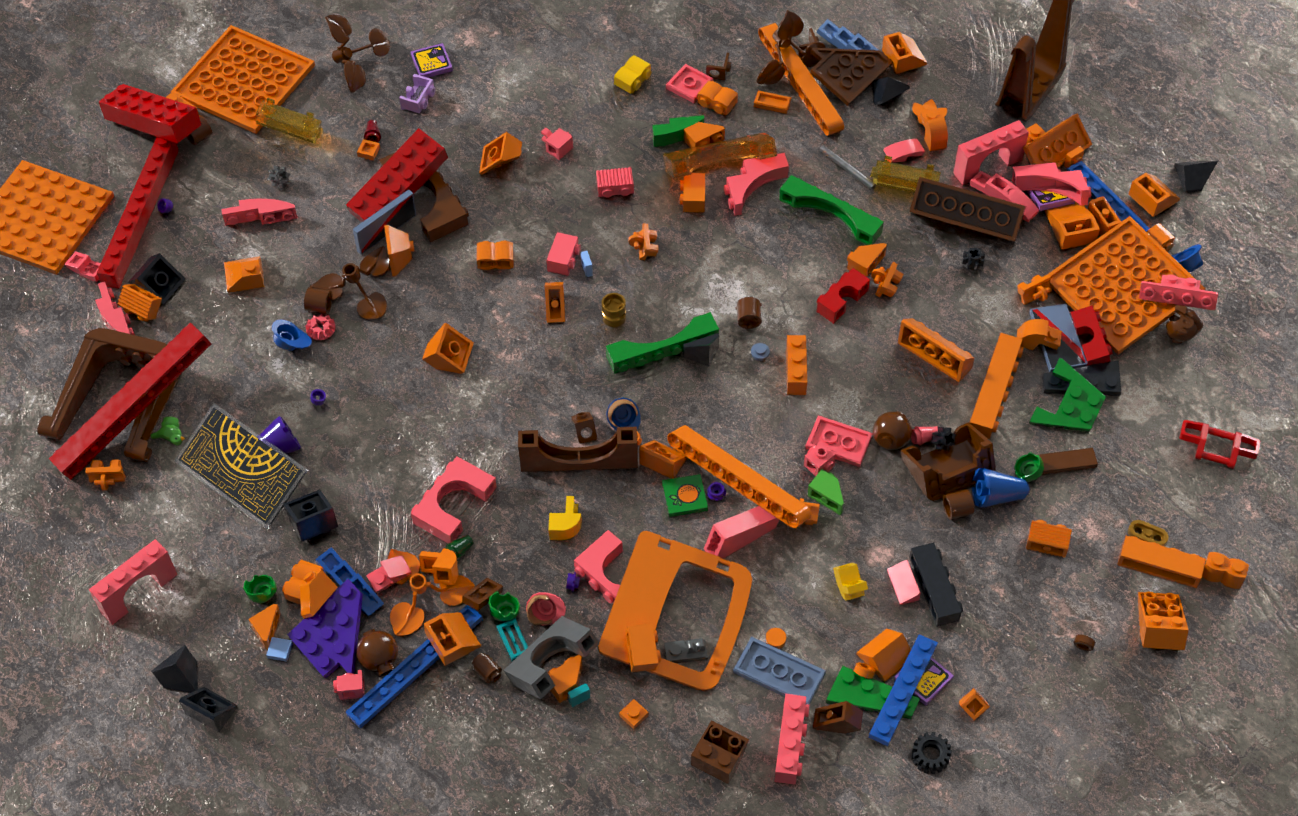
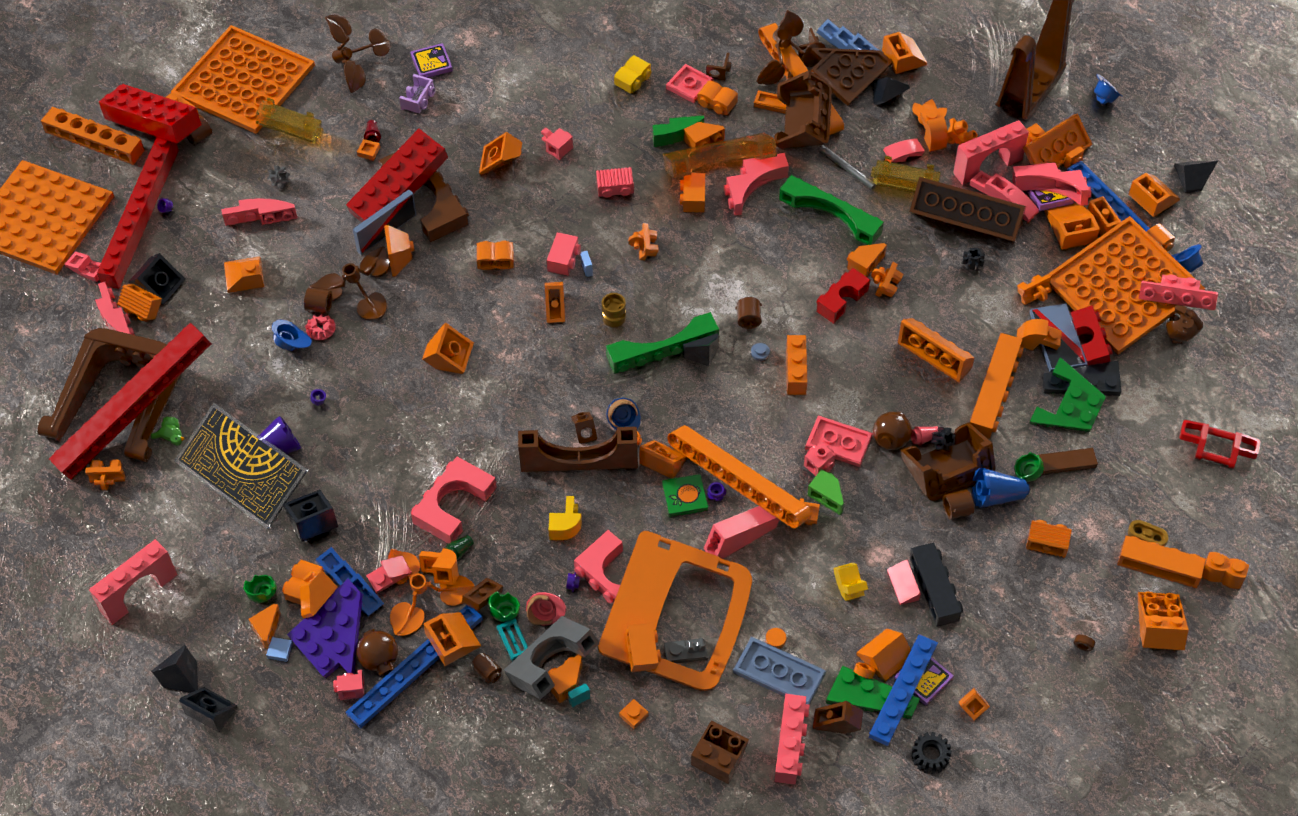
none -> orange brick [41,106,145,165]
none -> reddish brown windscreen [774,70,832,149]
none -> orange hips [947,118,978,145]
none -> blue piece [1094,74,1123,104]

